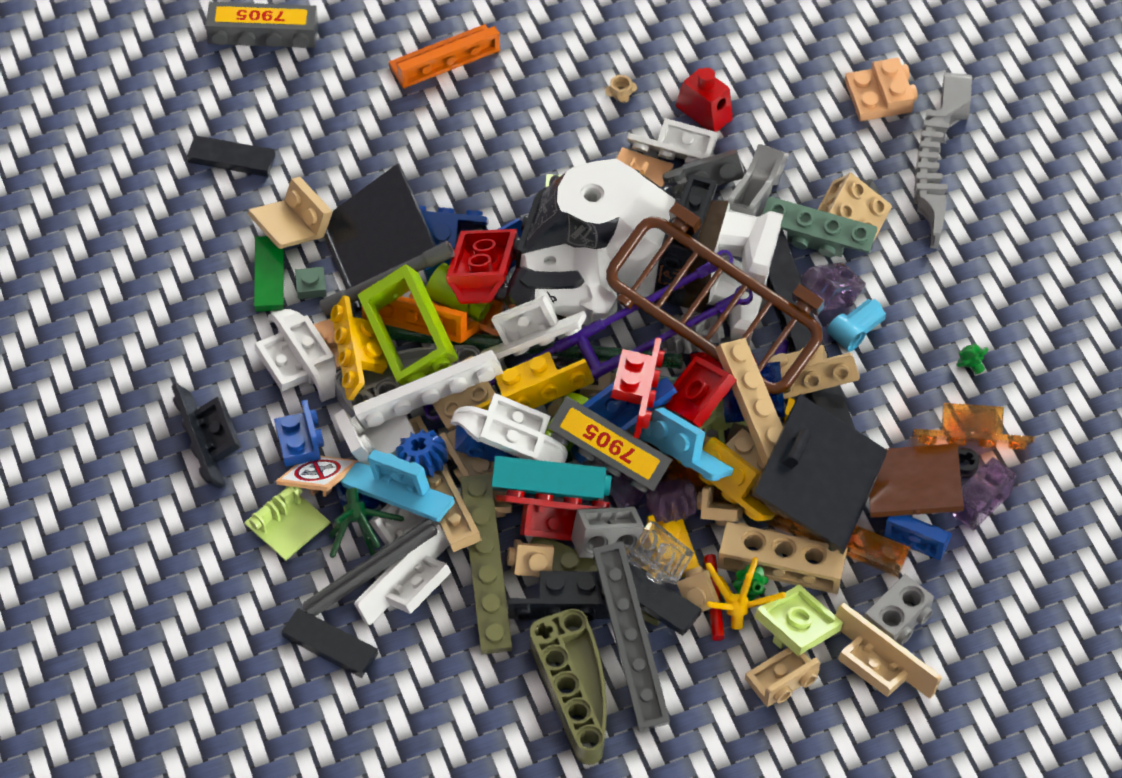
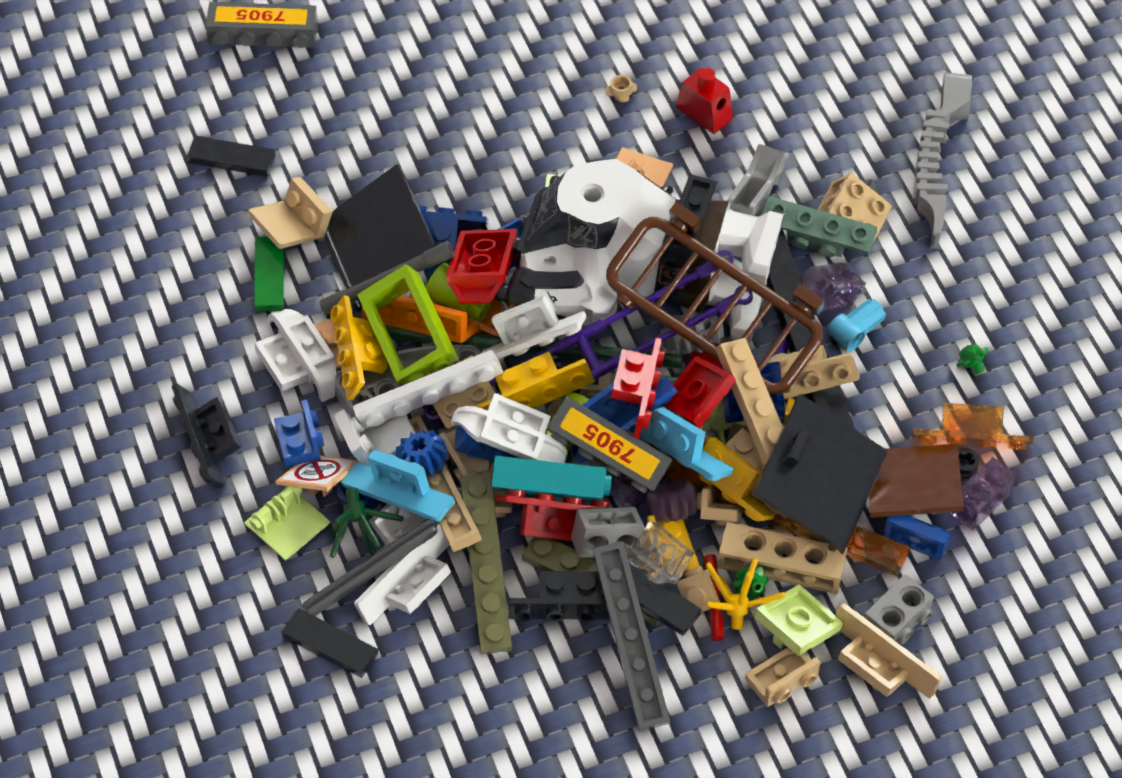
sand green plate [295,267,326,299] -> none
orange fence [389,24,500,89] -> none
tan bracket [507,539,554,577] -> none
olive beam [530,609,607,765] -> none
white bracket [627,118,718,164] -> none
dark grey hinge [662,149,745,198] -> none
light nougat plate [844,57,918,121] -> none

